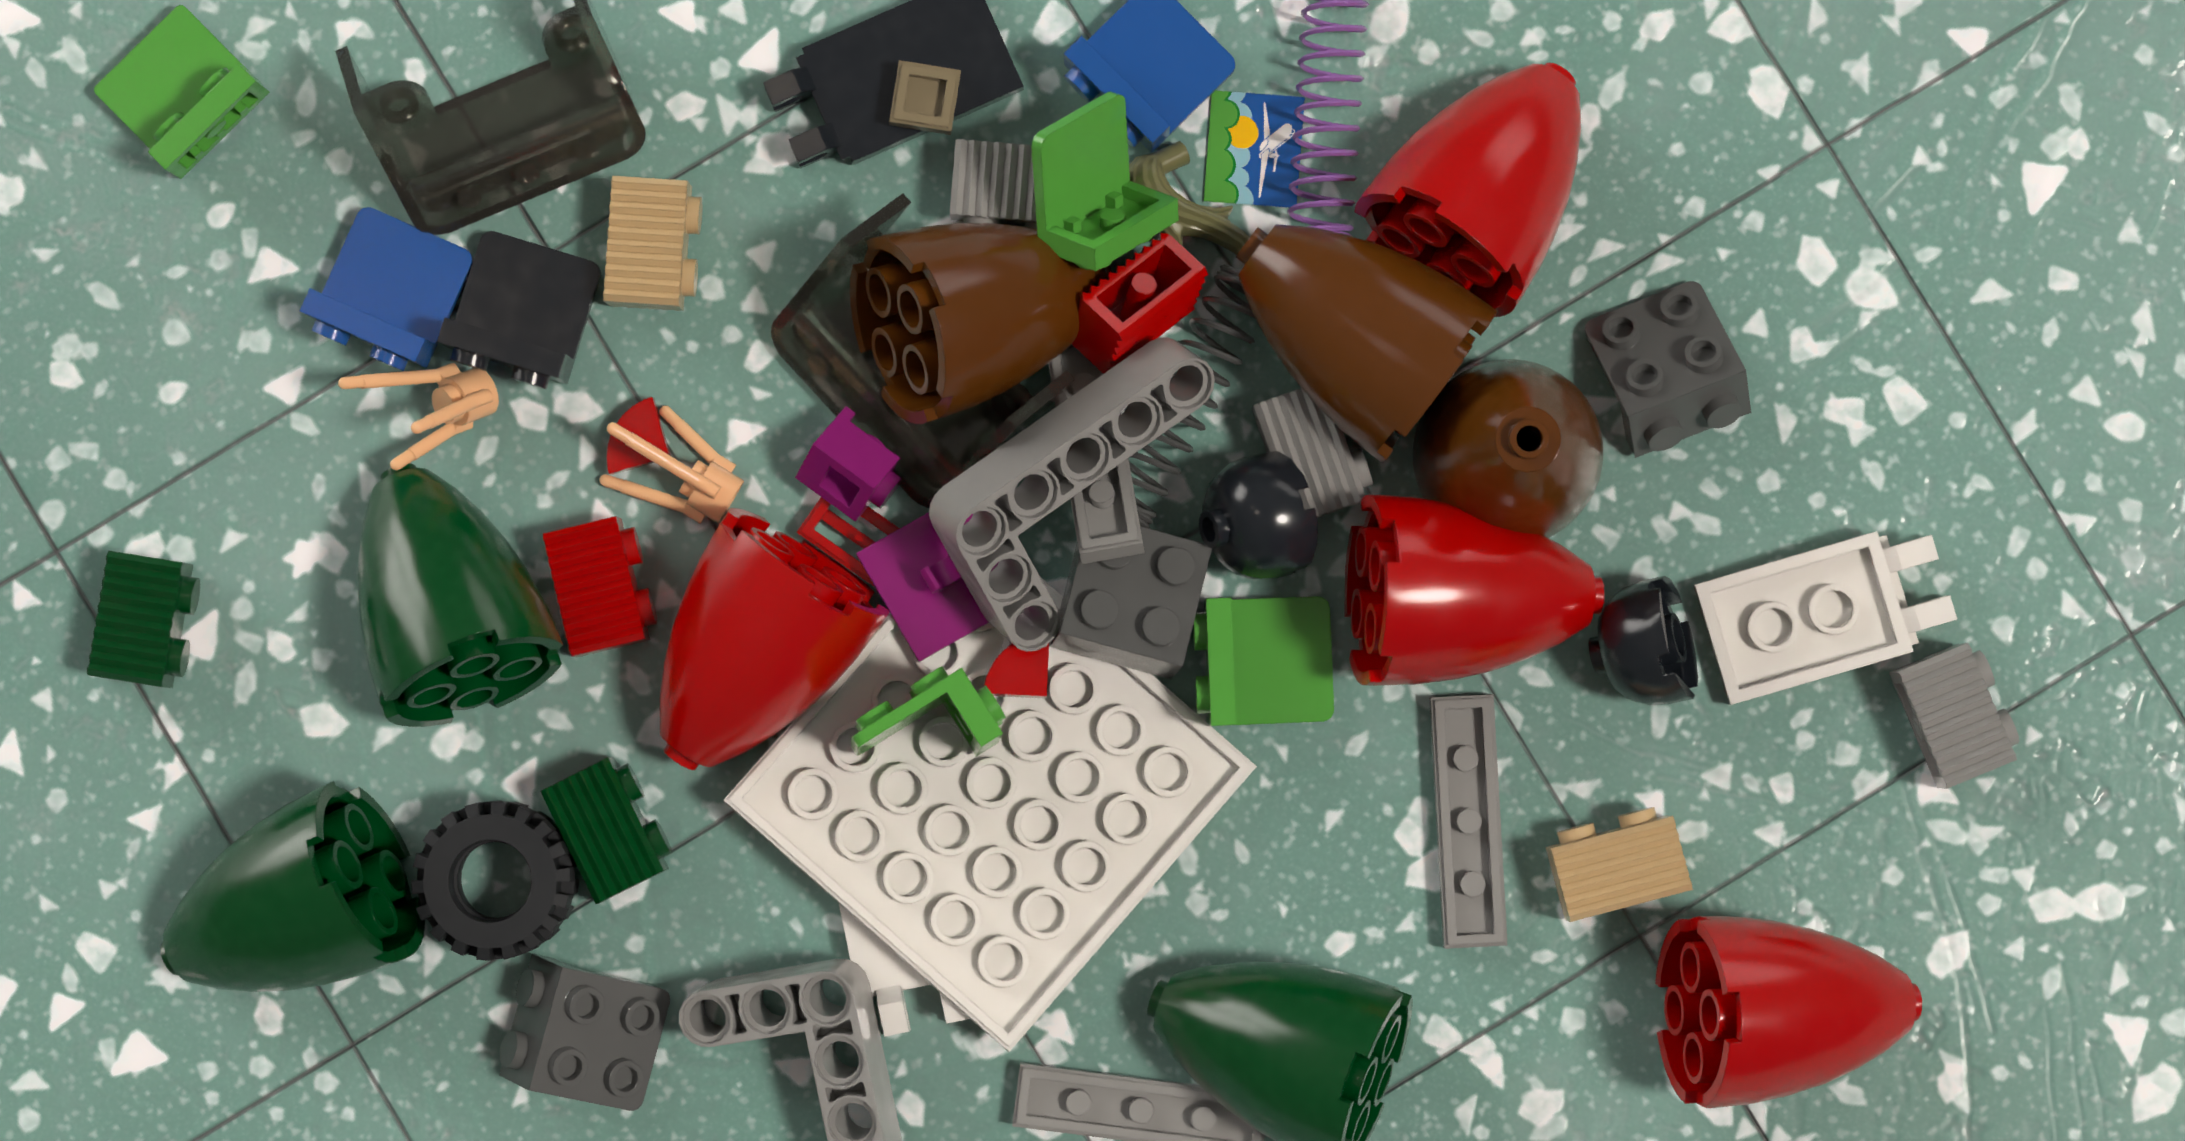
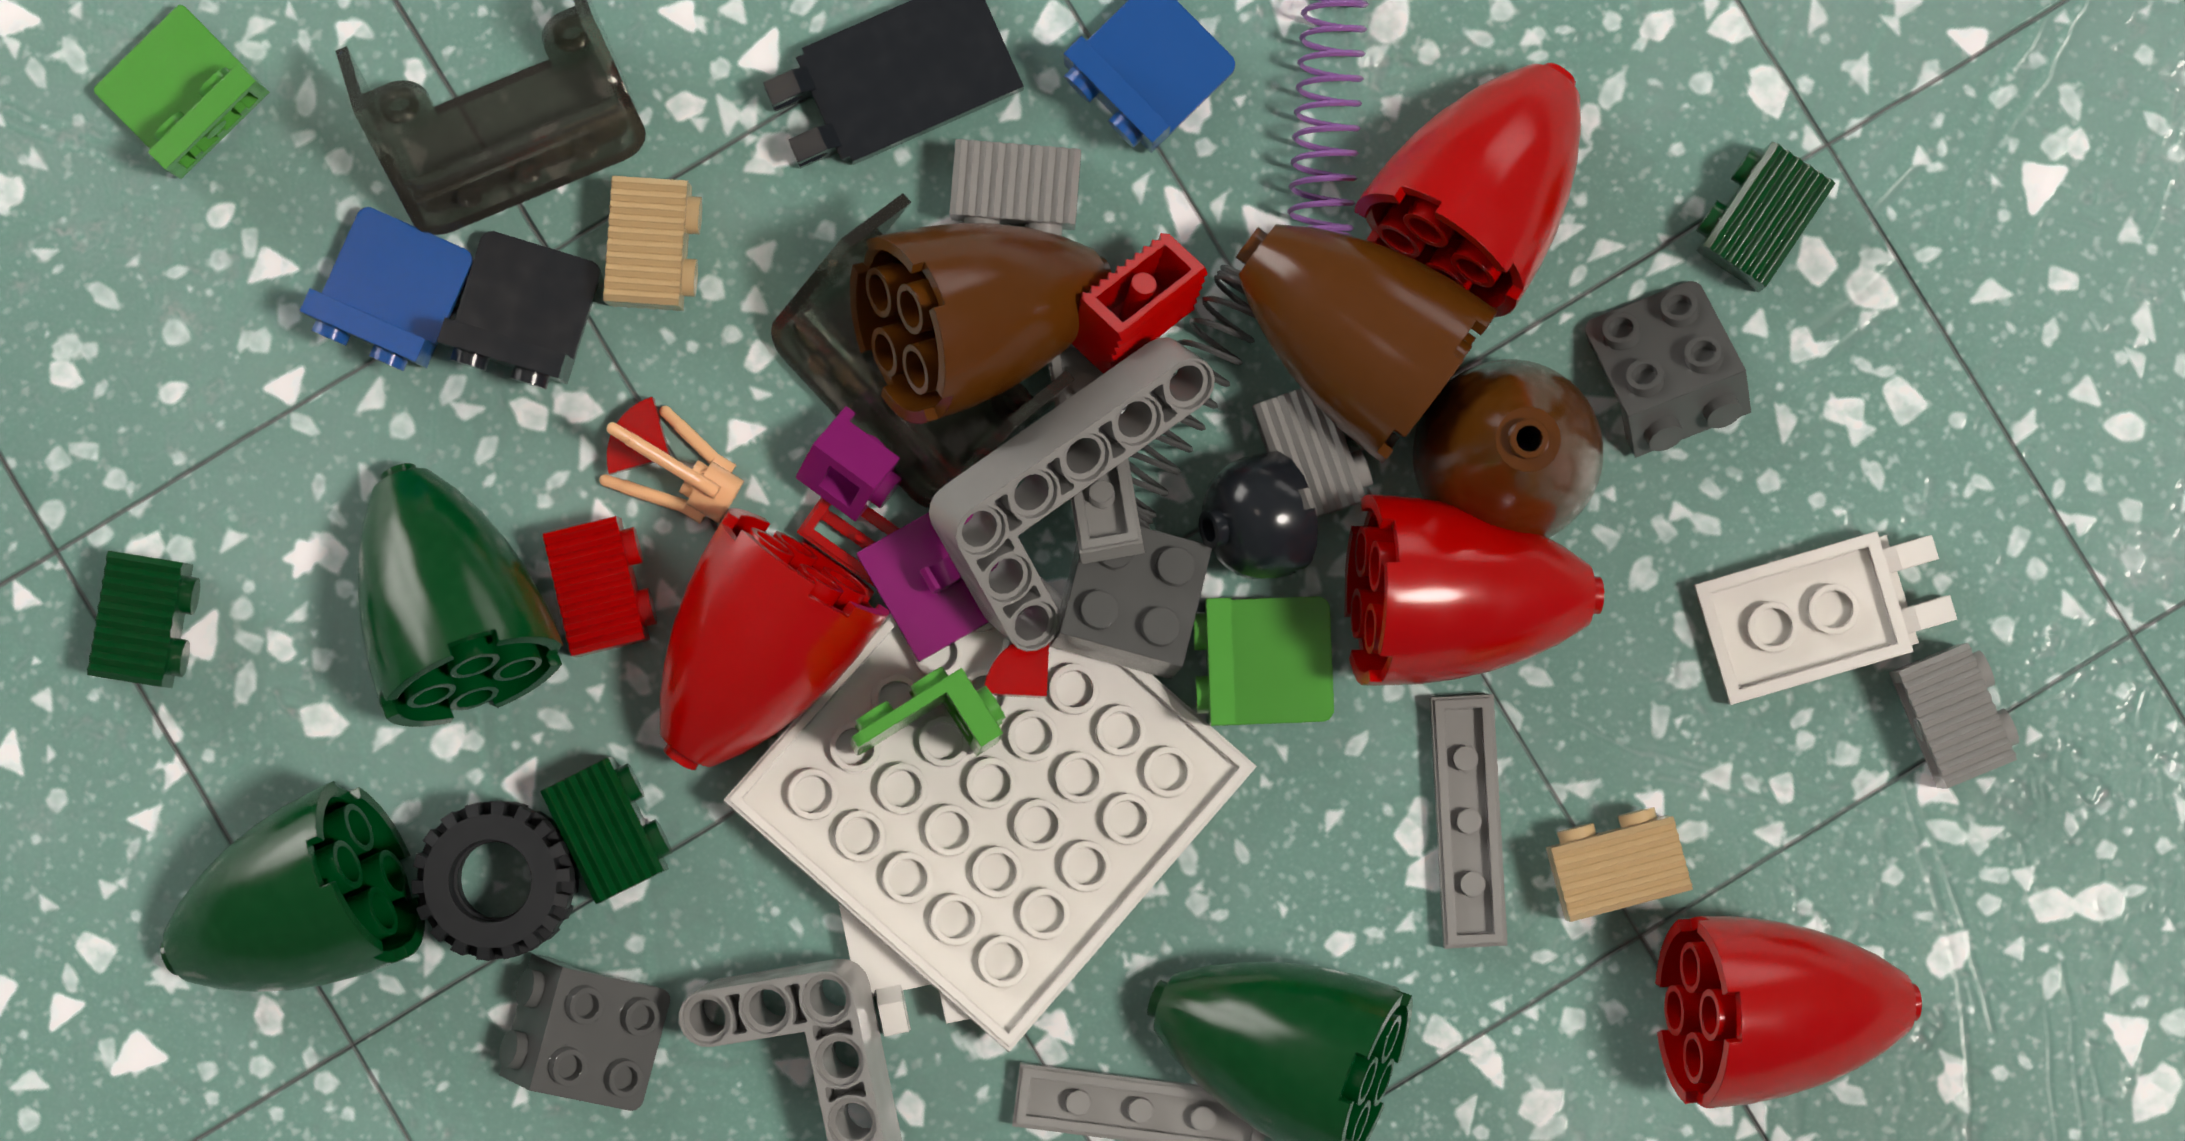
light nougat plant [338,363,499,471] -> none
dark tan tile [889,60,961,135] -> none
bright green bracket [1031,91,1179,271] -> none
olive piece [1129,141,1250,255] -> none
sticker [1204,90,1305,208] -> none
black cylinder [1588,576,1698,705] -> none
none -> dark green brick [1696,142,1836,292]

